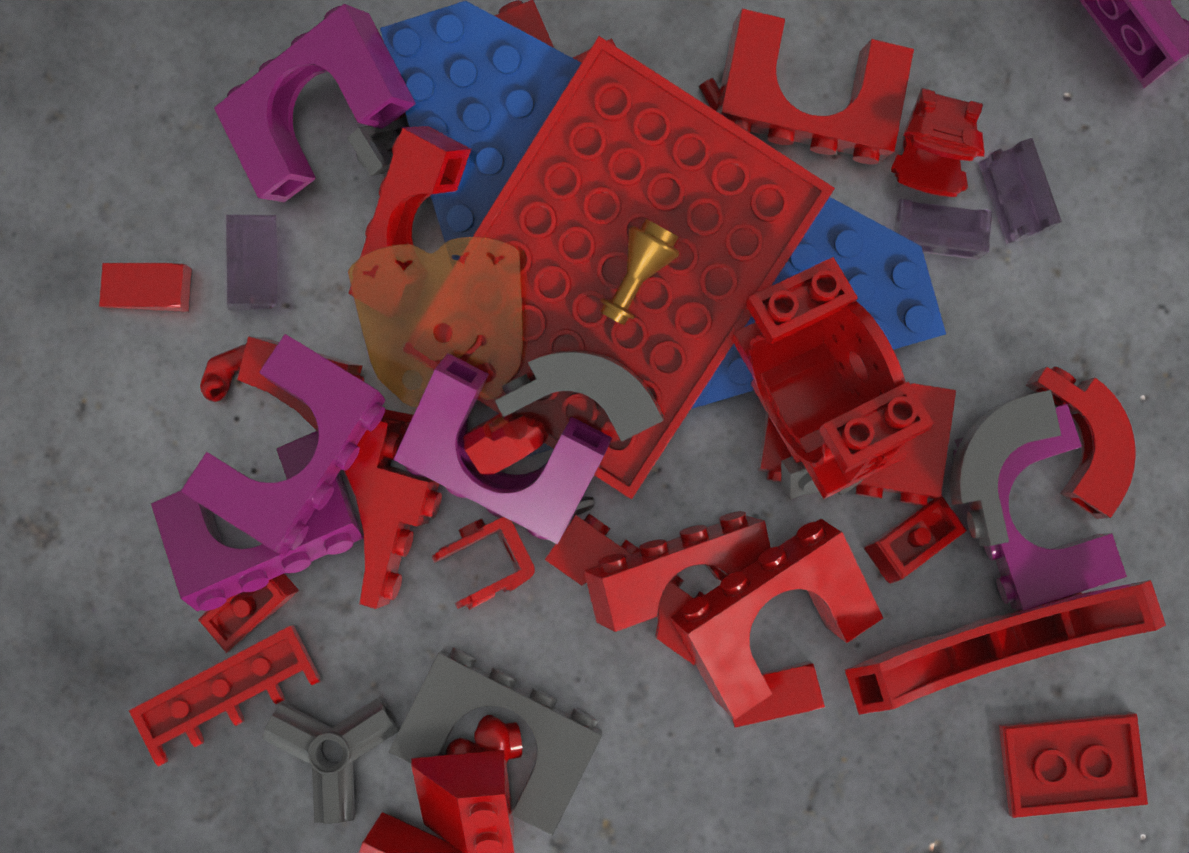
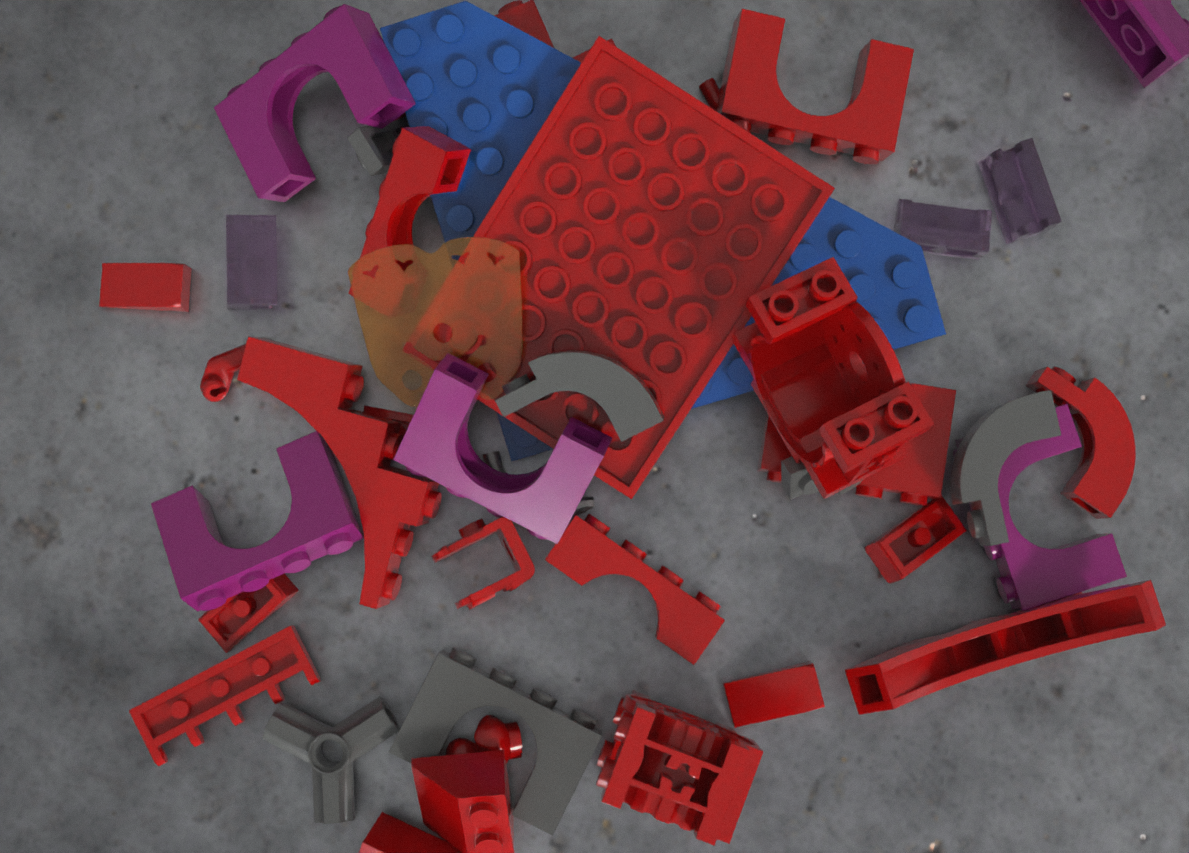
magenta arch [180,334,386,556] -> none
red rock [463,413,547,475] -> none
red arch [584,511,771,632] -> none
pearl gold piece [600,219,679,325] -> none
red arch [670,518,884,720] -> none
red piece [891,88,985,197] -> none
red tile [999,712,1148,818] -> none
none -> red piece [596,690,764,846]

